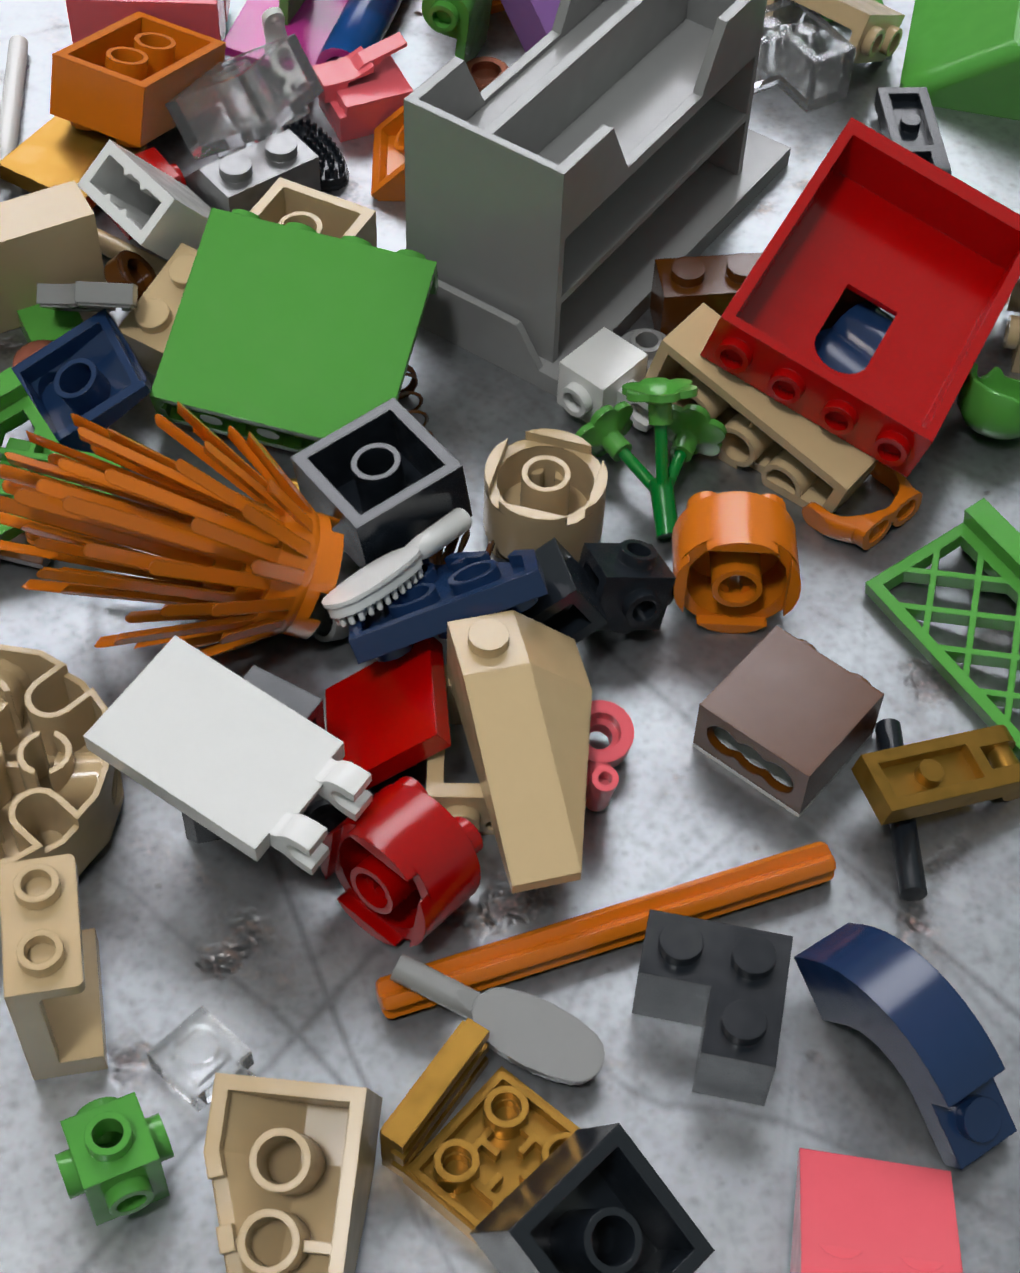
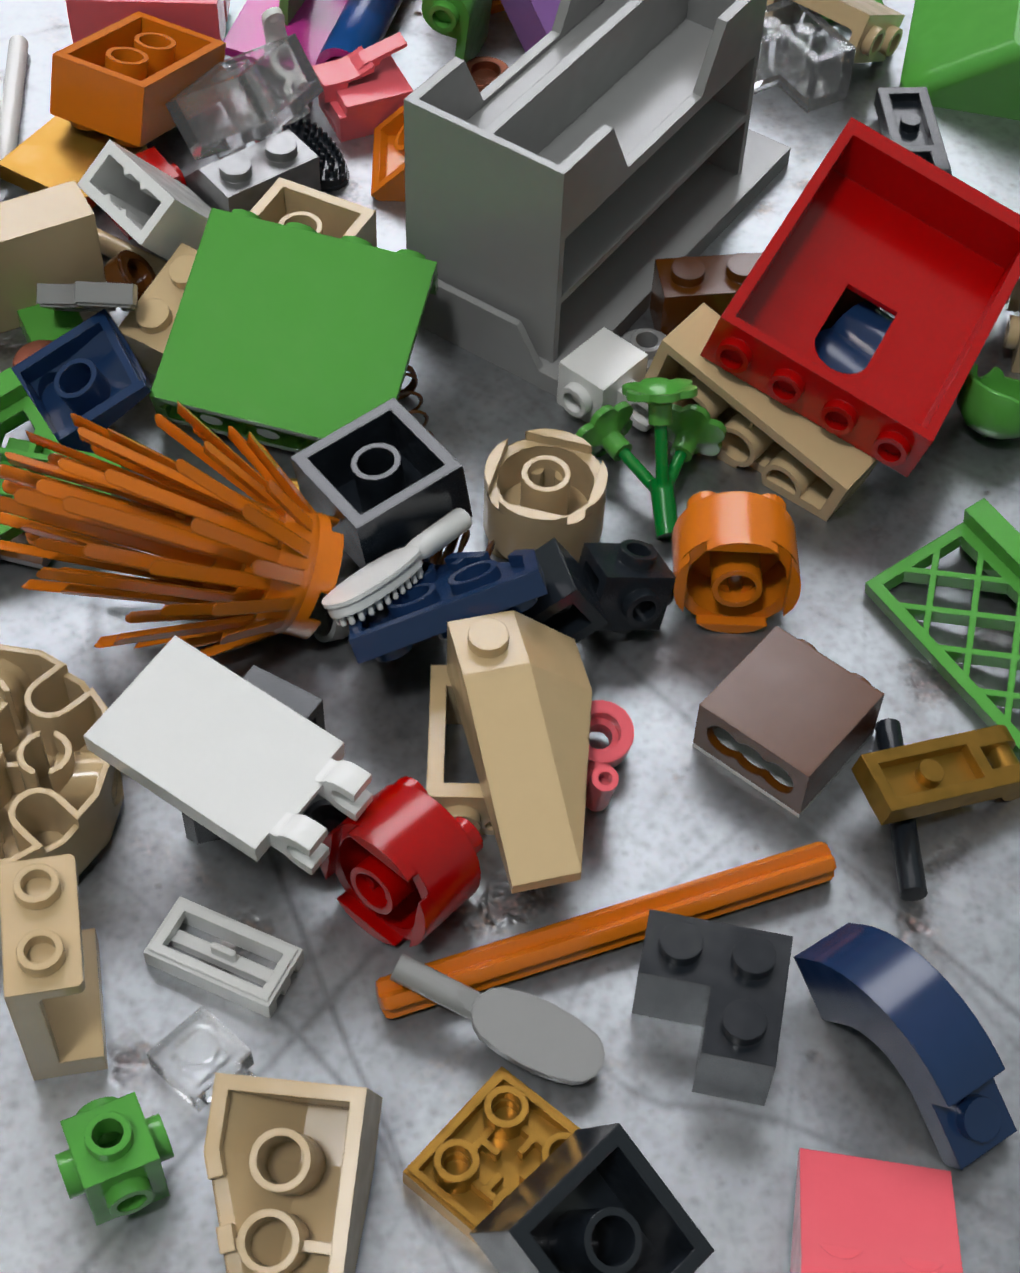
red tile [325,637,451,790] -> none
pearl gold tile [380,1018,490,1178] -> none
orange cap [802,461,922,550] -> none
none -> white tile [143,896,304,1019]

